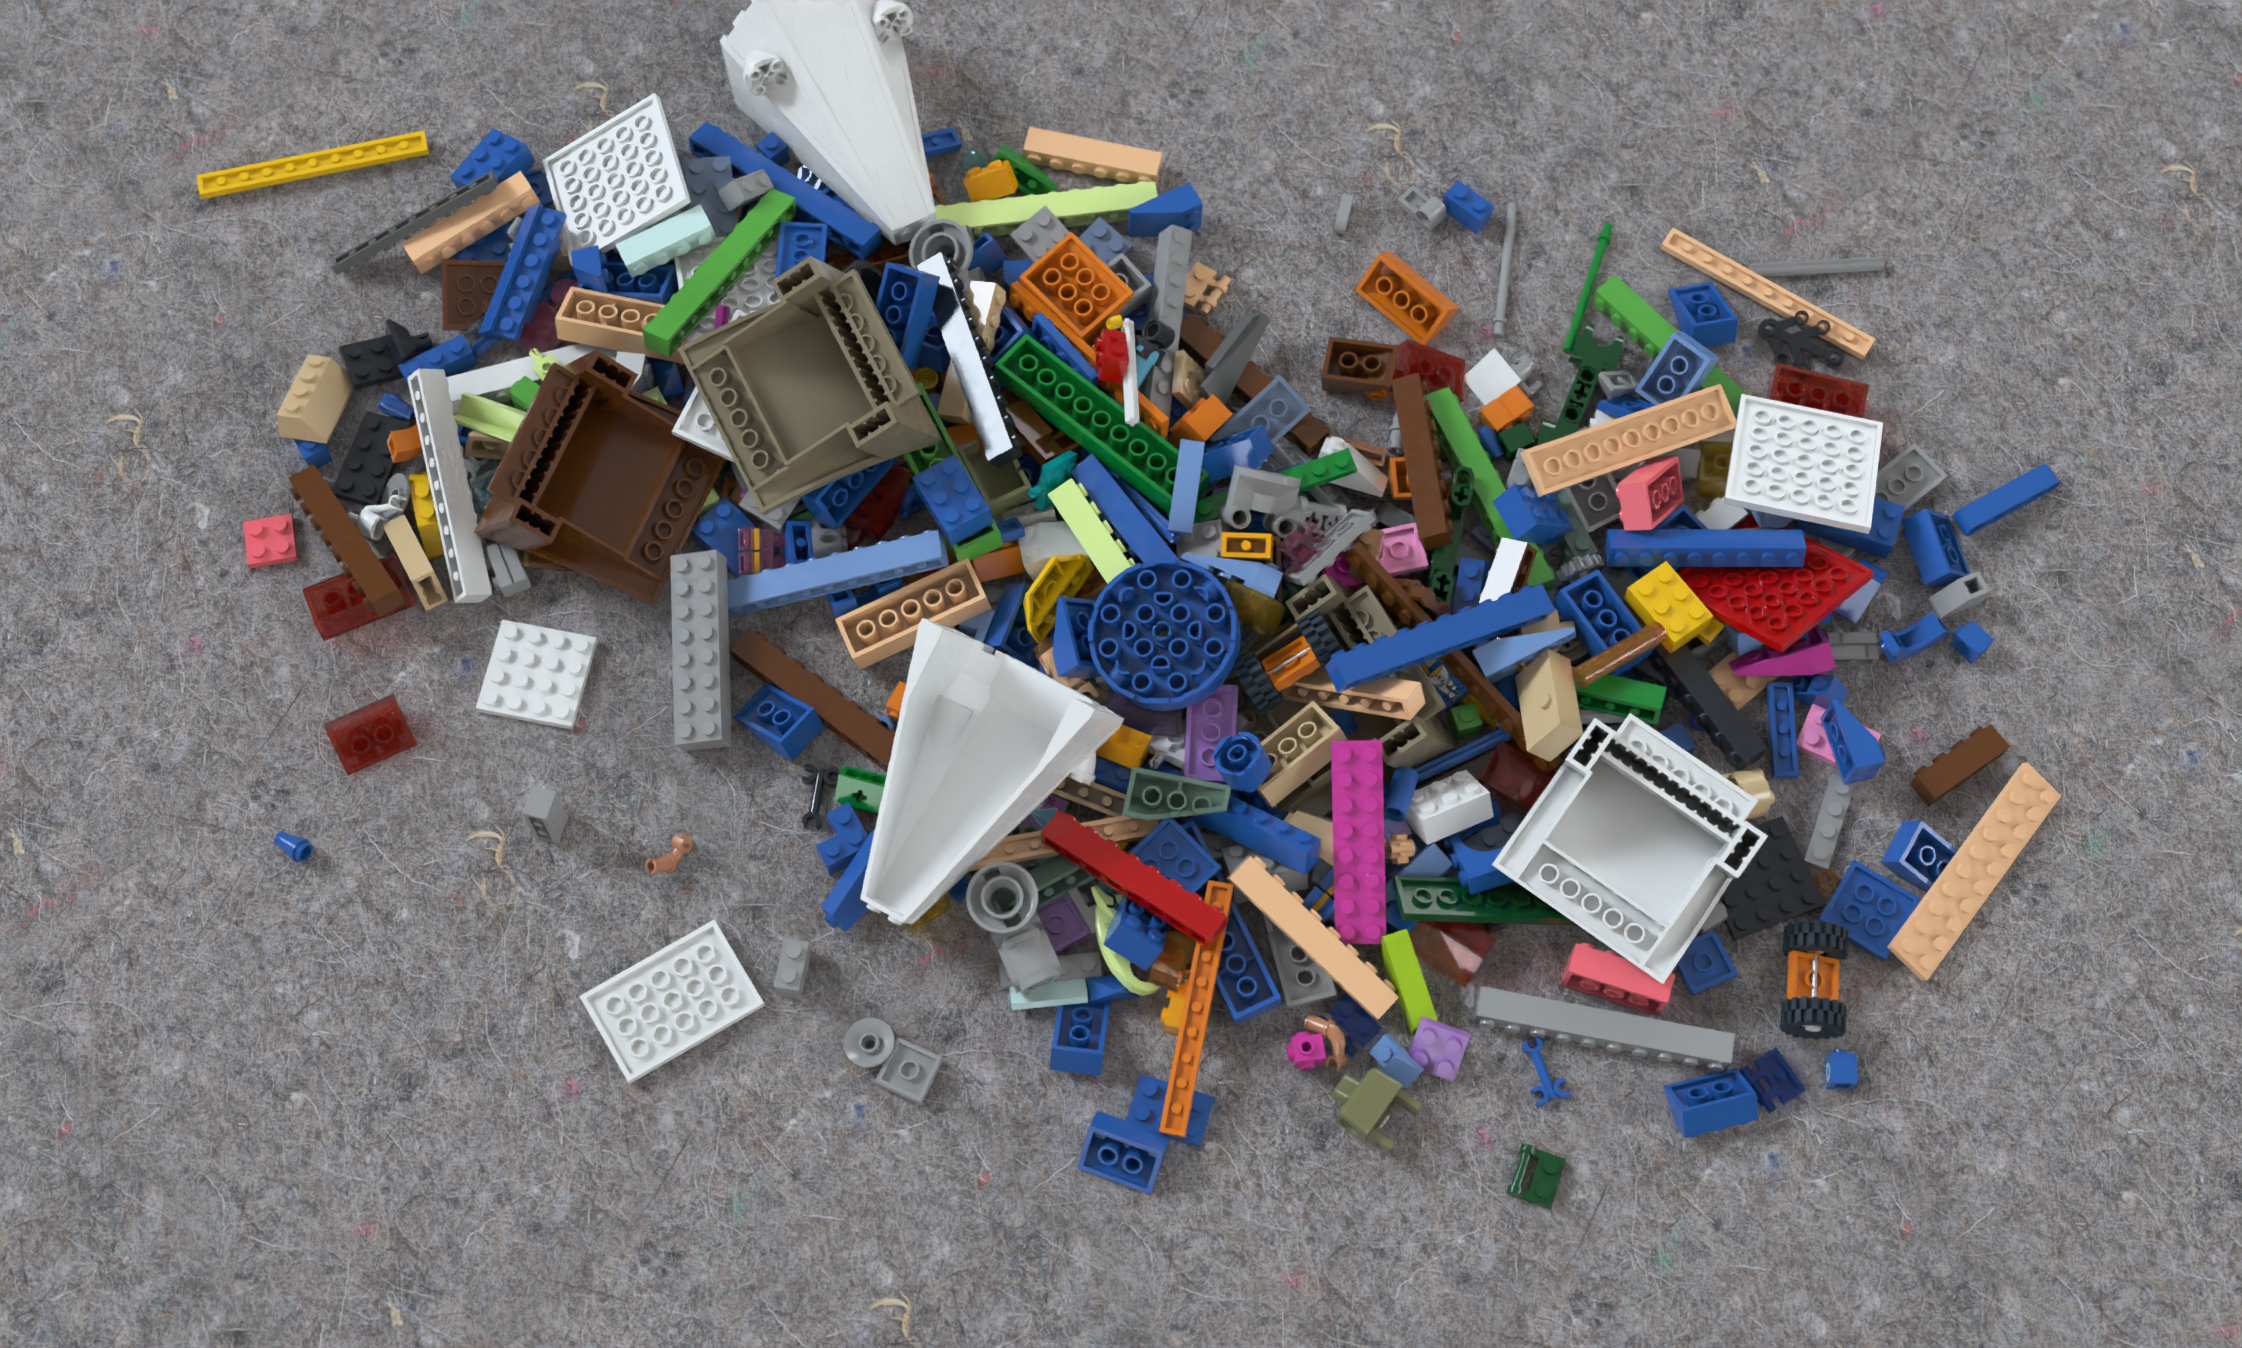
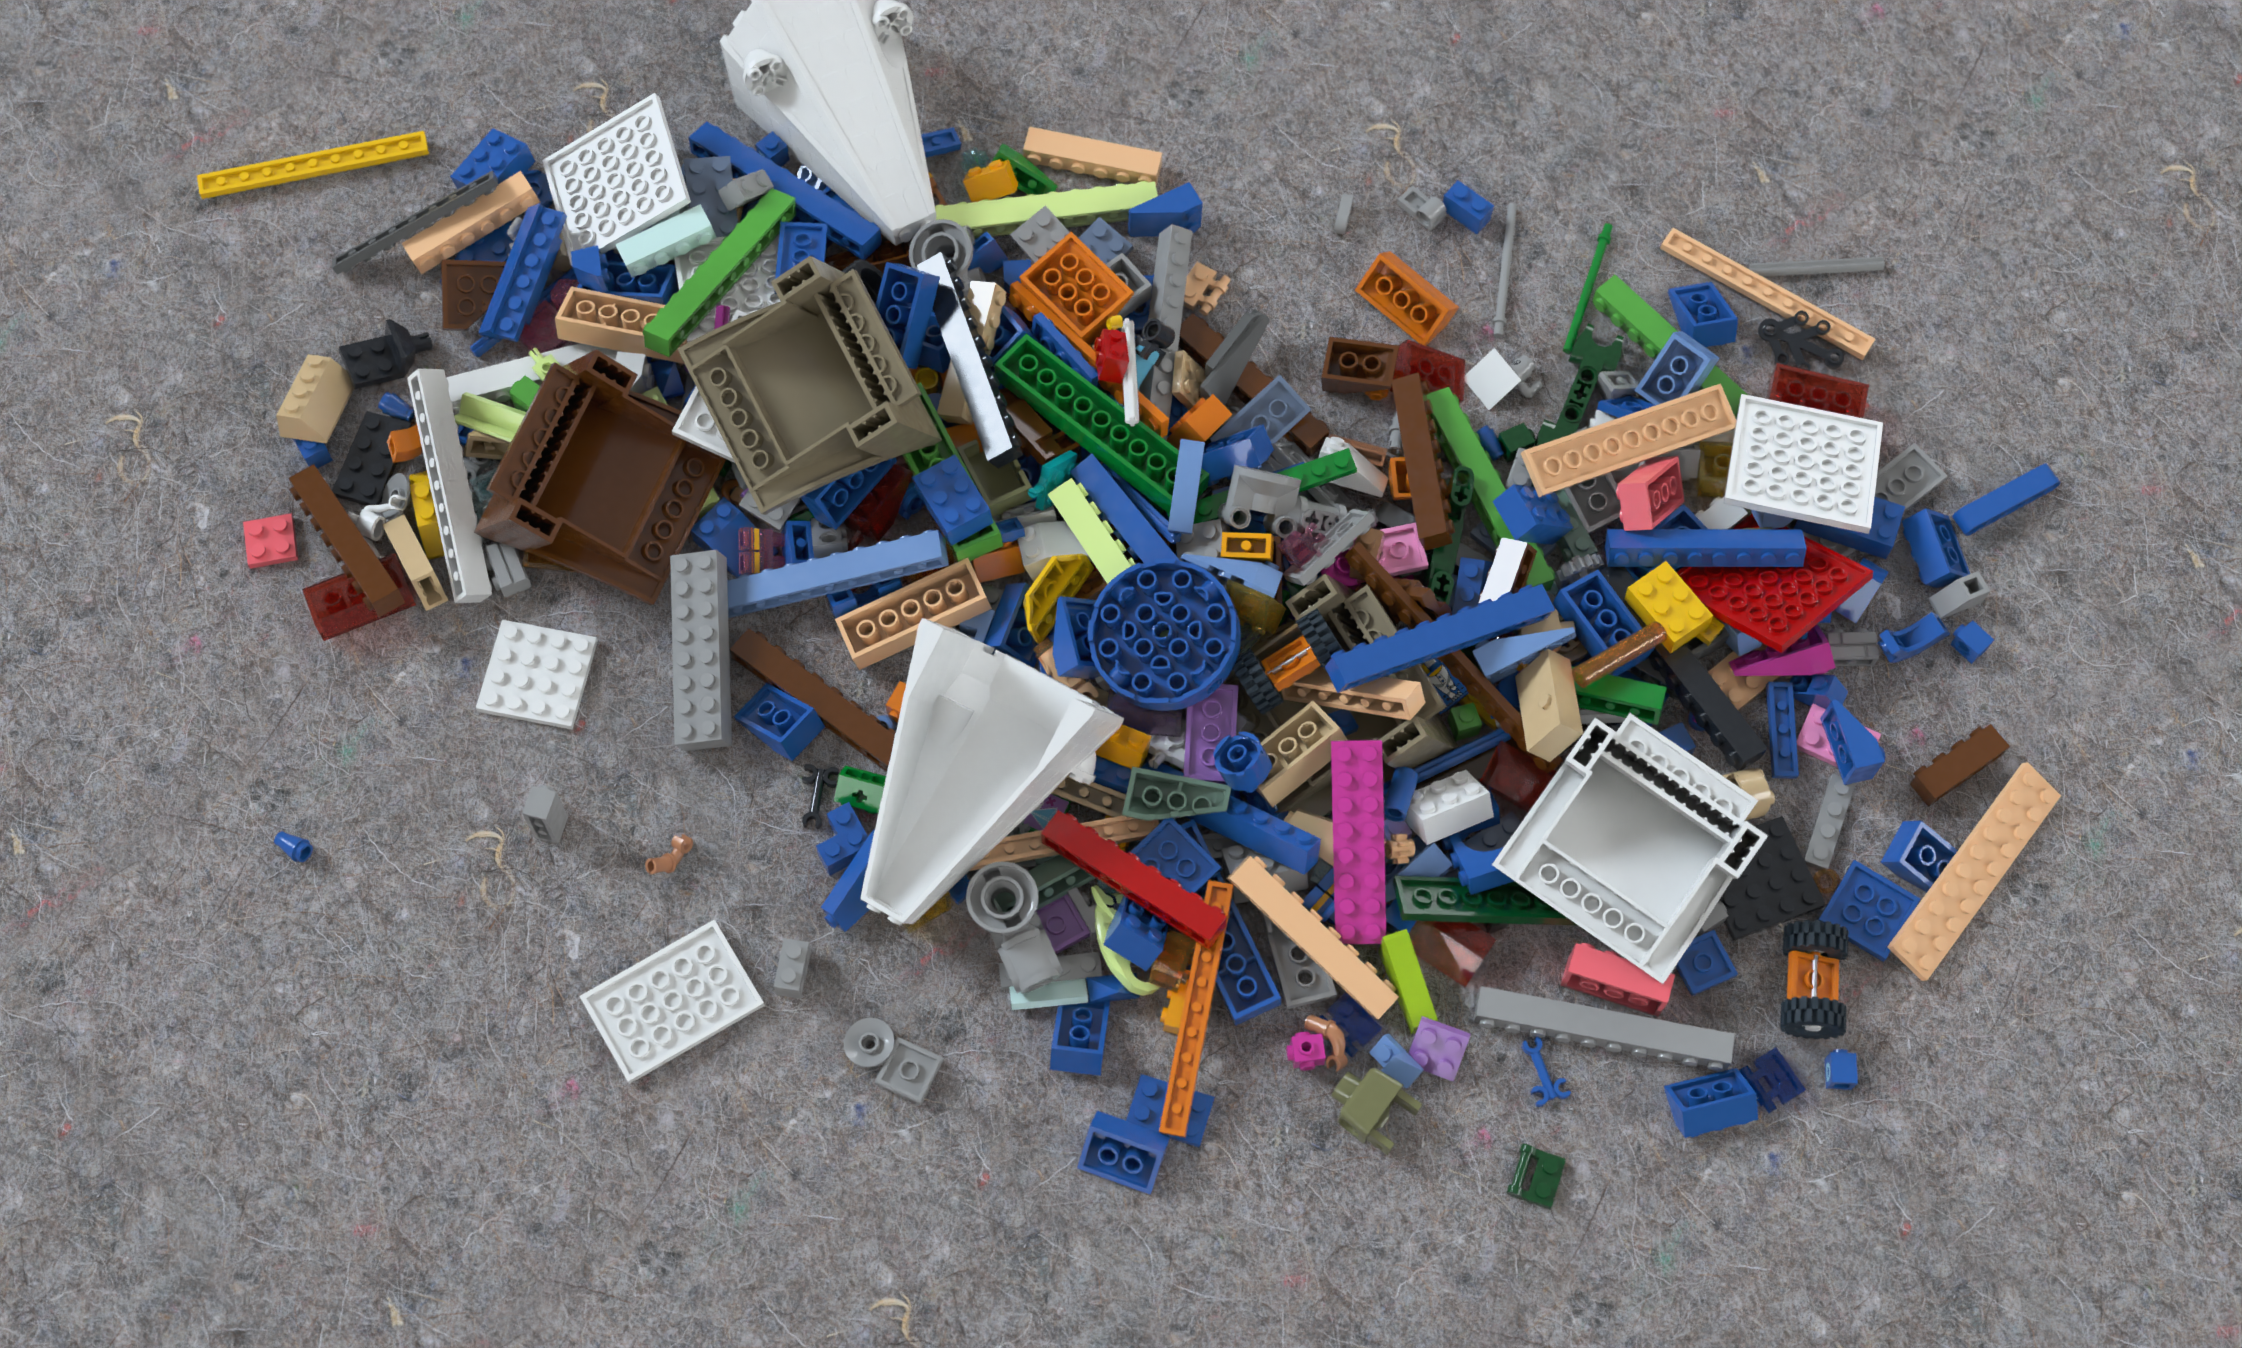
clear red slope [324,693,417,776] -> none
blue brick [398,334,478,389] -> none
orange brick [1478,385,1534,437] -> none

